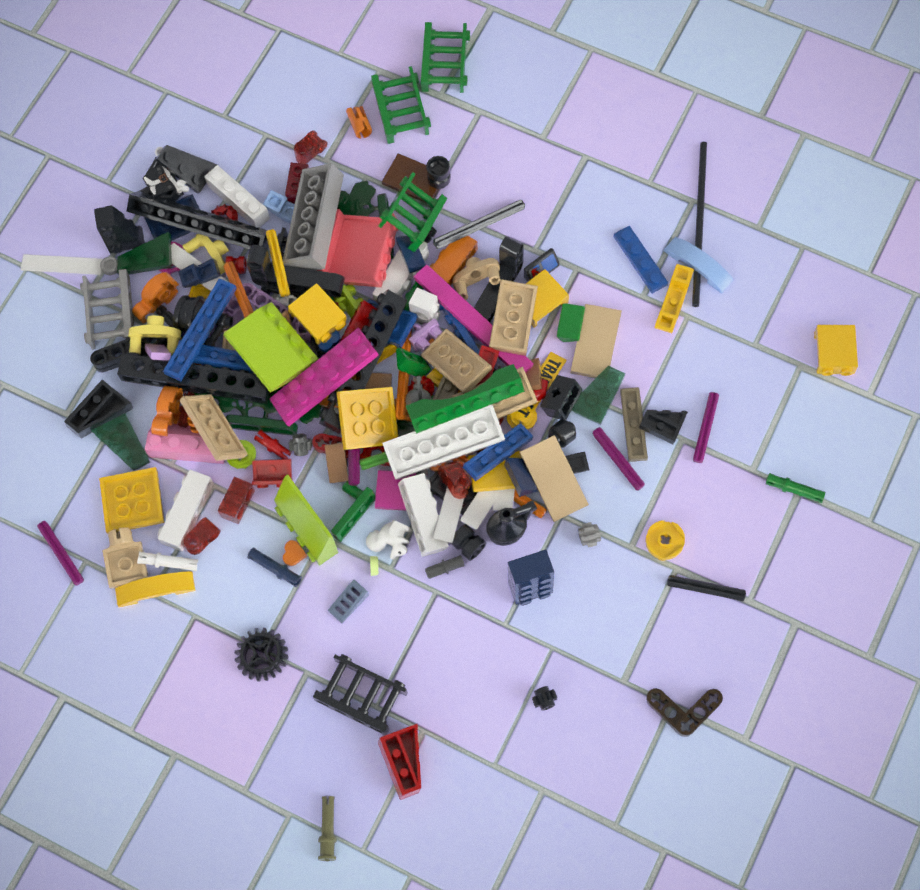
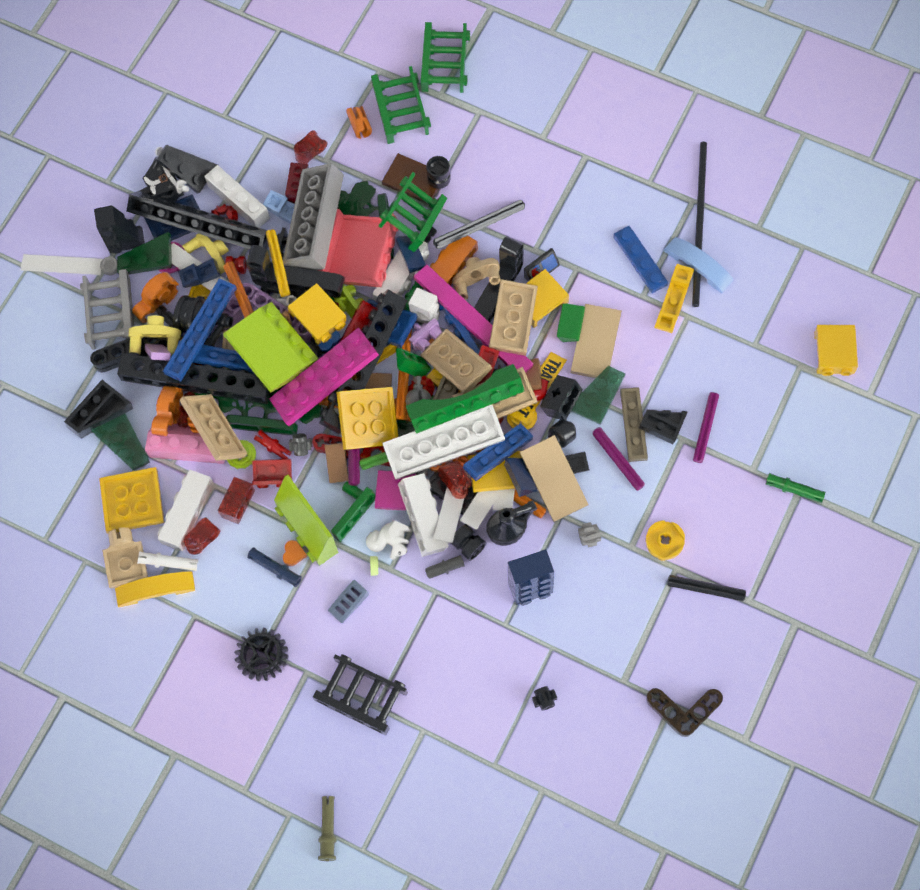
magenta axle [37,521,84,586] -> none
red wedge [378,723,421,800] -> none

